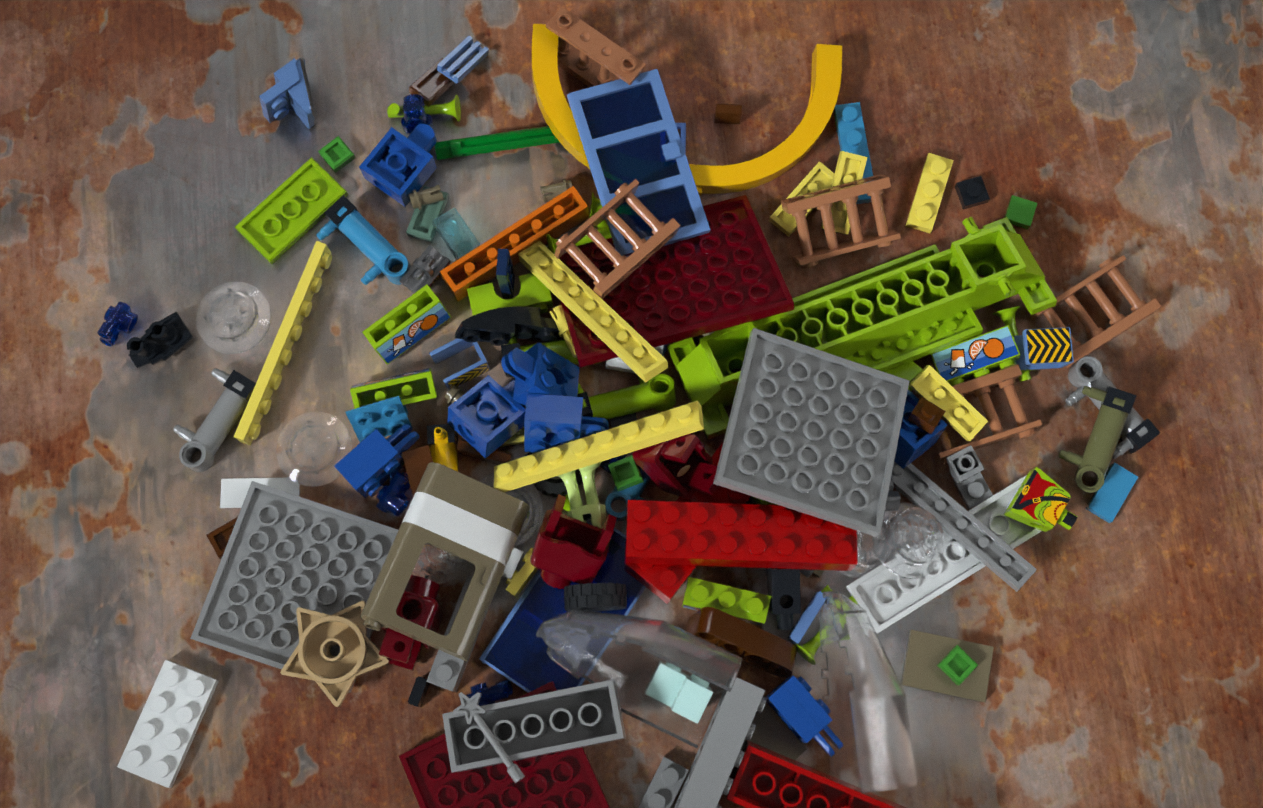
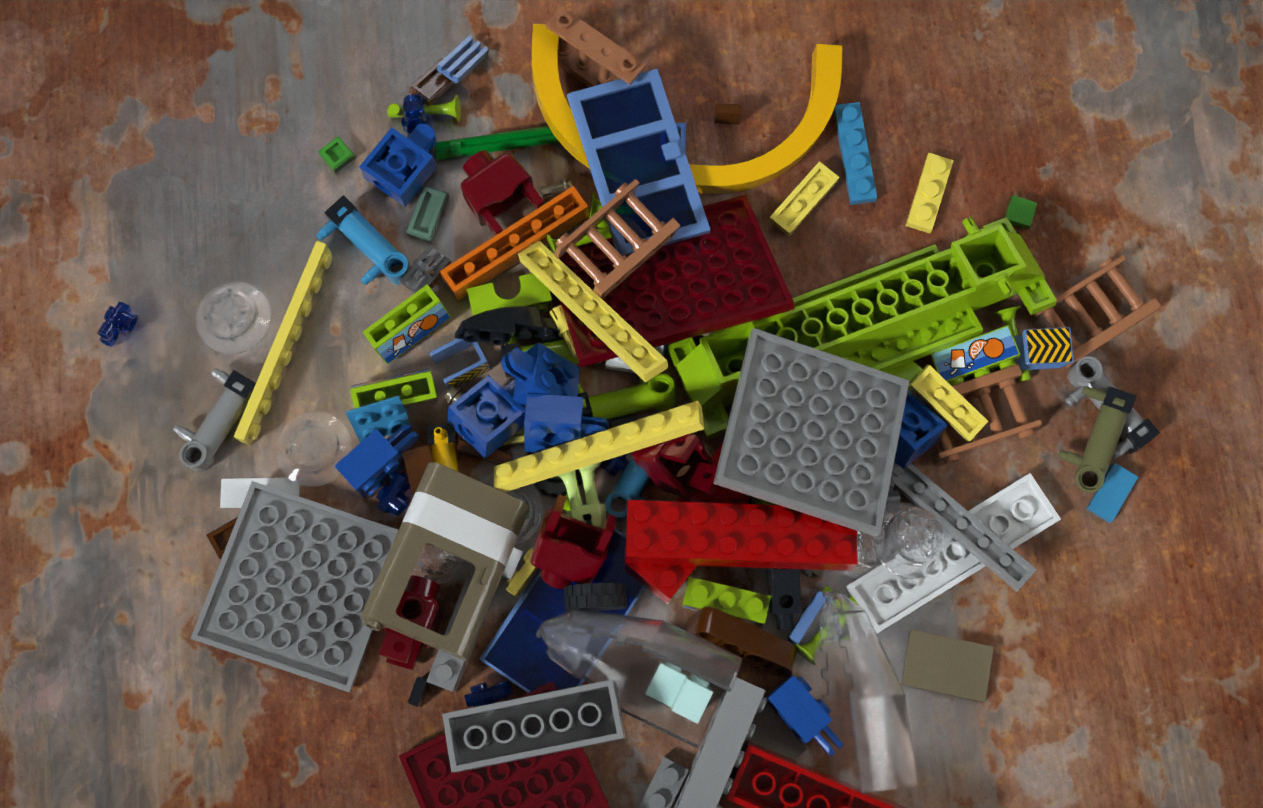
white plate [117,660,219,788] -> none
black connector [127,312,193,368] -> none
lime tile [235,157,348,264] -> none
medium blue piece [259,57,317,129] -> none
tan plate [280,601,390,707] -> none
dark tan pin [409,184,444,210] -> none
clear light blue plate [432,207,480,260] -> none
light grey piece [453,692,525,784] -> none
dark blue tile [496,249,515,299] -> none
bright green tile [608,455,644,492] -> none
nougat fence [781,174,901,267] -> none
light yellow plate [821,151,868,235] -> none
reddish brown plate [907,397,946,434] -> none
bright green tile [937,645,978,685] -> none
light grey slope [946,445,993,510] -> none
black plate [955,176,990,210] -> none
torso [1003,467,1078,532] -> none
none -> dark red piece [461,150,545,236]

